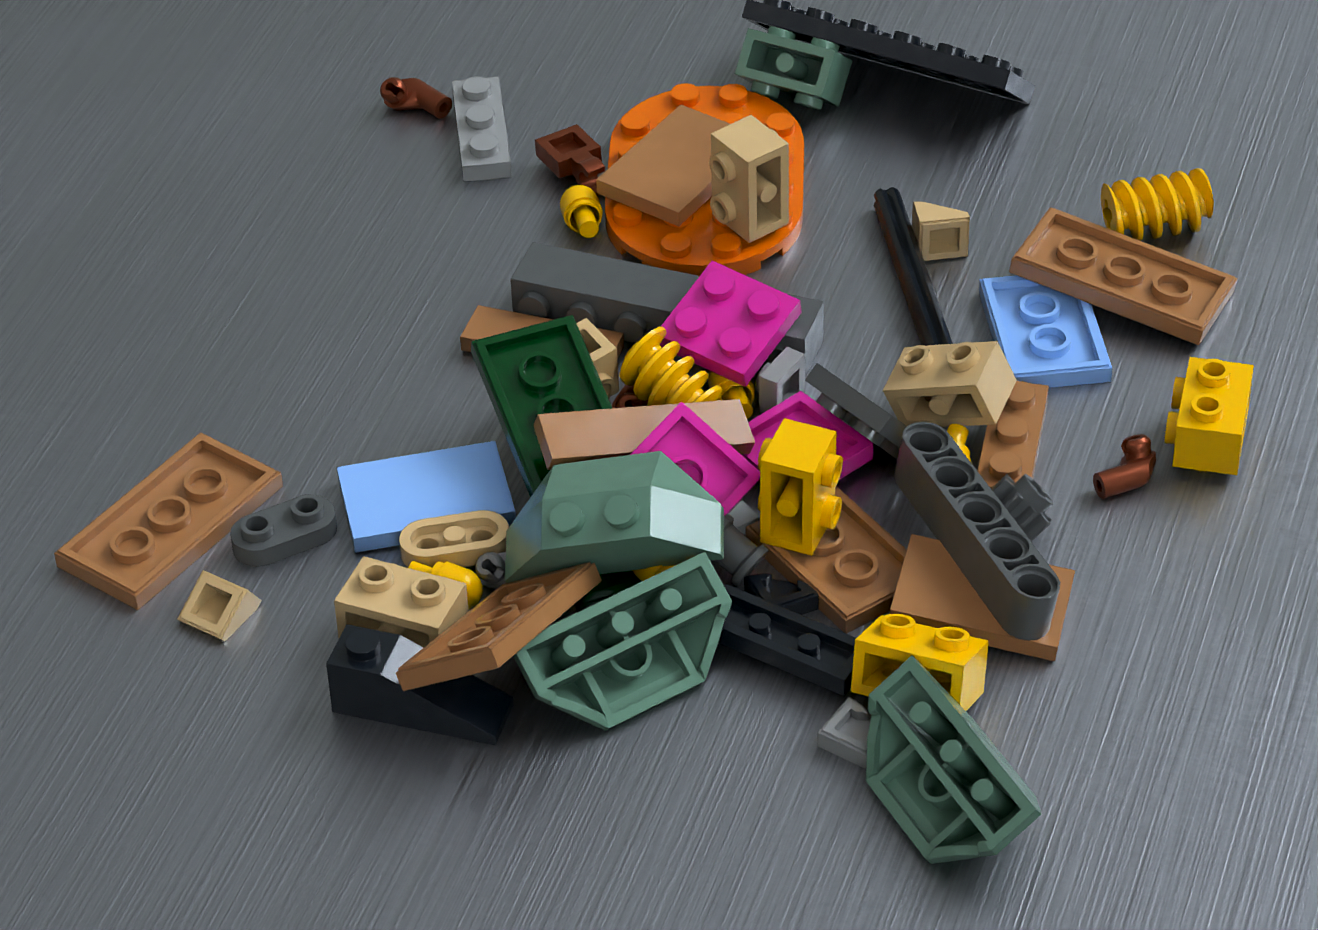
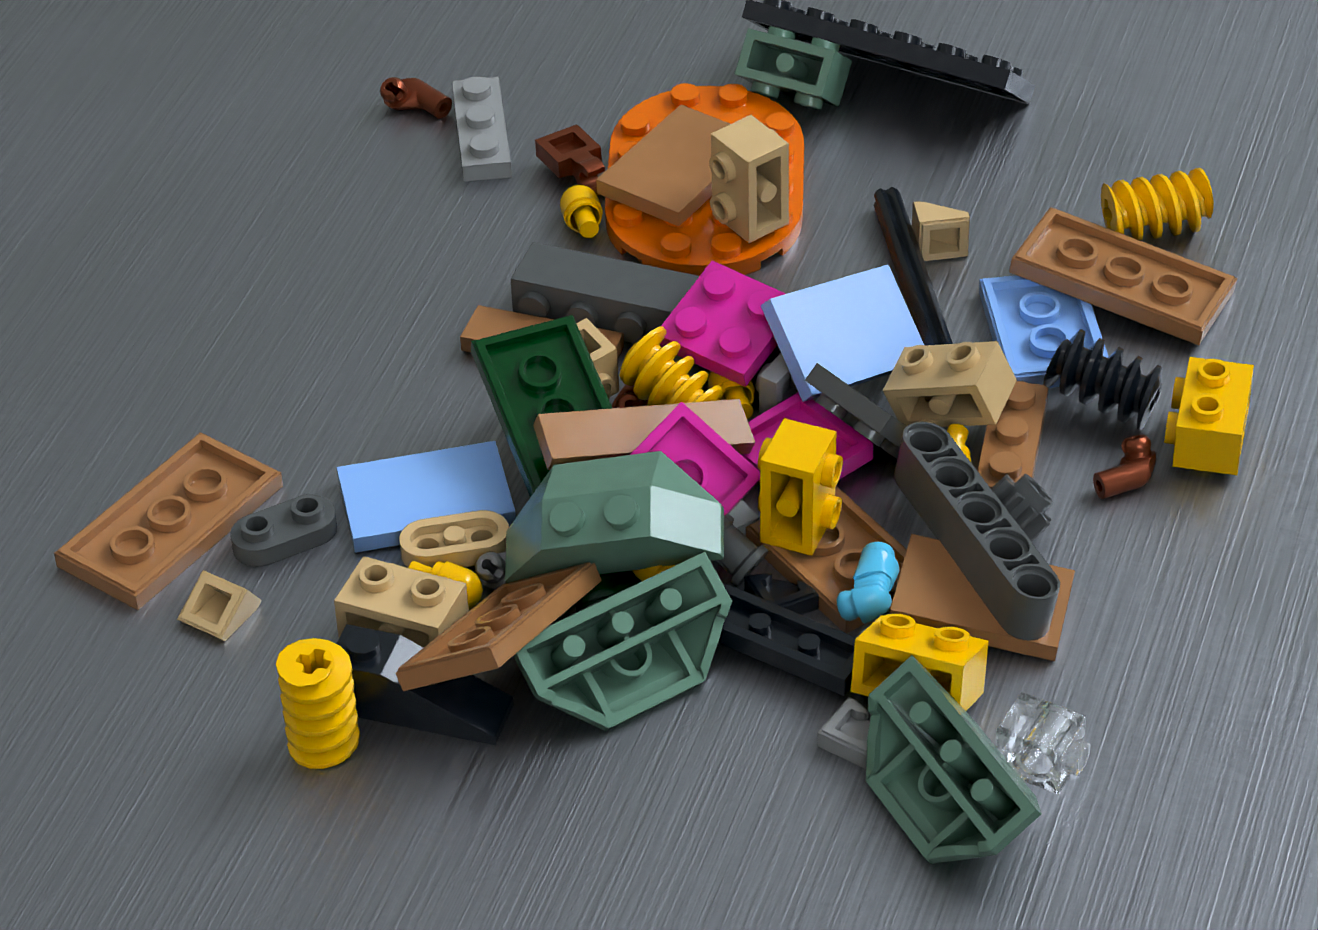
none -> yellow piece [276,638,360,769]
none -> light blue tile [761,264,924,402]
none -> medium azure arm [837,542,900,624]
none -> clear brick [995,692,1091,795]
none -> black piece [1043,329,1163,431]

